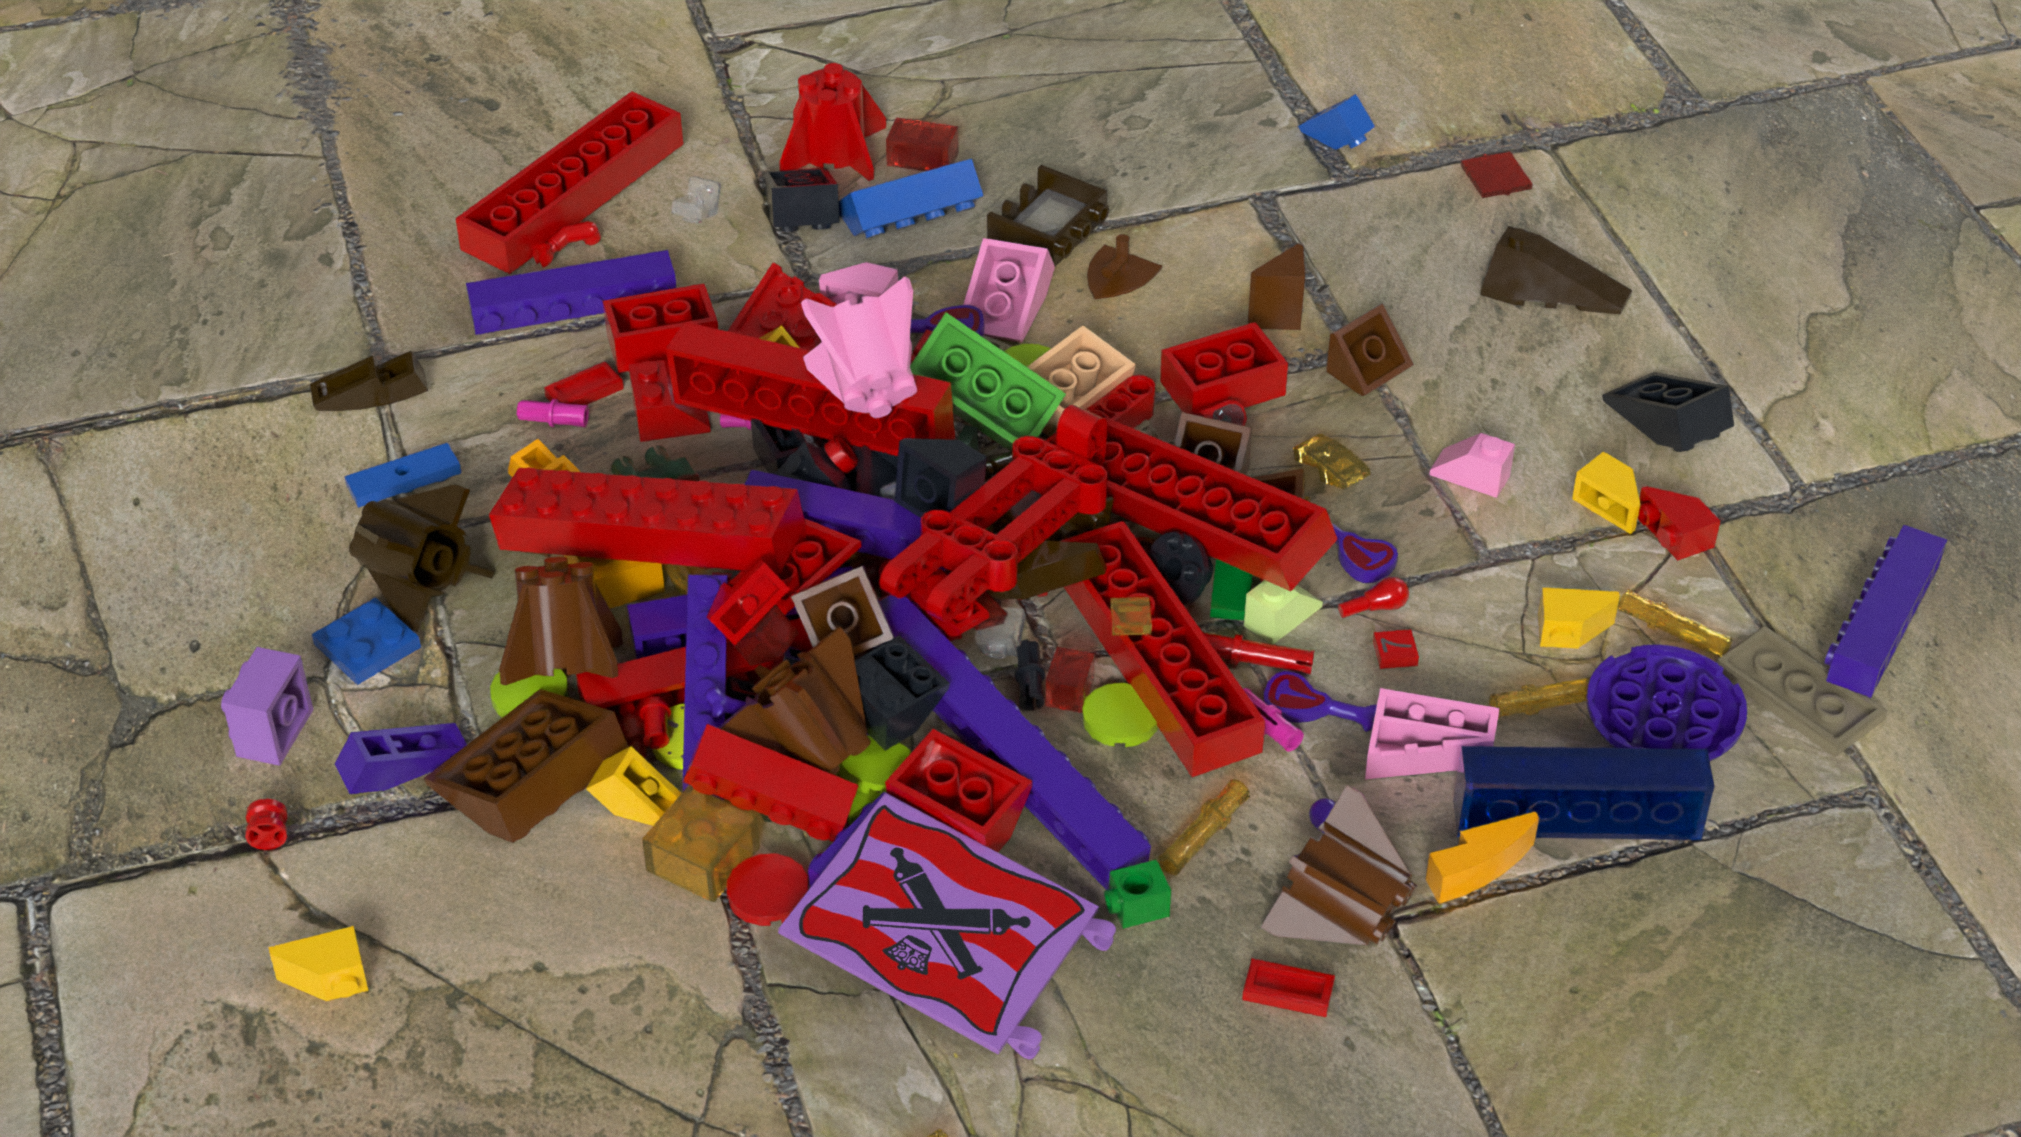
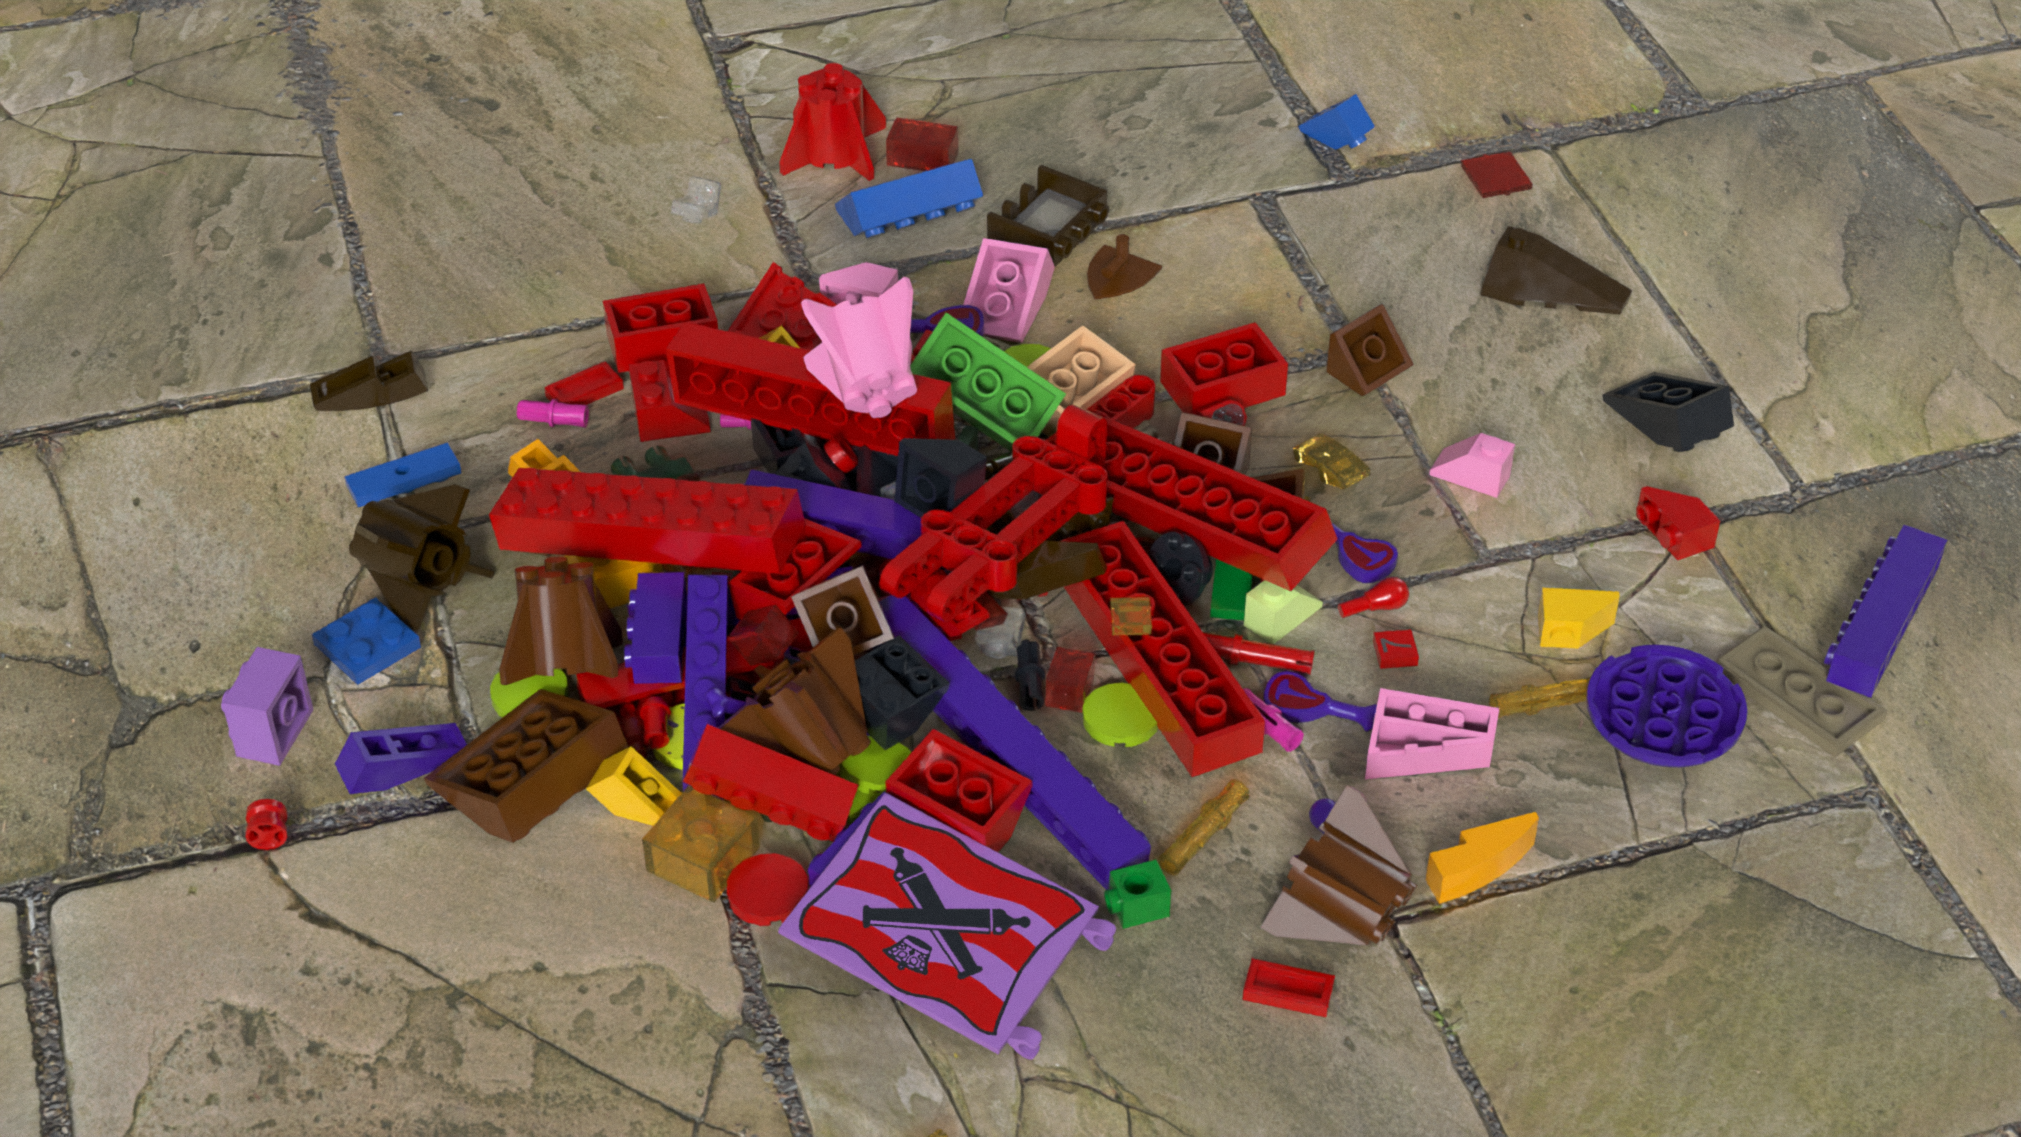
yellow slope [268,926,369,1001] -> none
red brick [455,91,683,274] -> none
dark purple brick [466,250,676,335] -> none
red arm [532,221,601,268] -> none
red slope [706,560,790,645] -> none
black slope [762,168,840,232] -> none
reddish brown slope [1247,243,1305,330] -> none
clear blue brick [1453,746,1715,840] -> none
yellow slope [1572,451,1640,534] -> none
clear yellow pin [1618,589,1733,658] -> none
none -> dark purple brick [624,572,687,684]

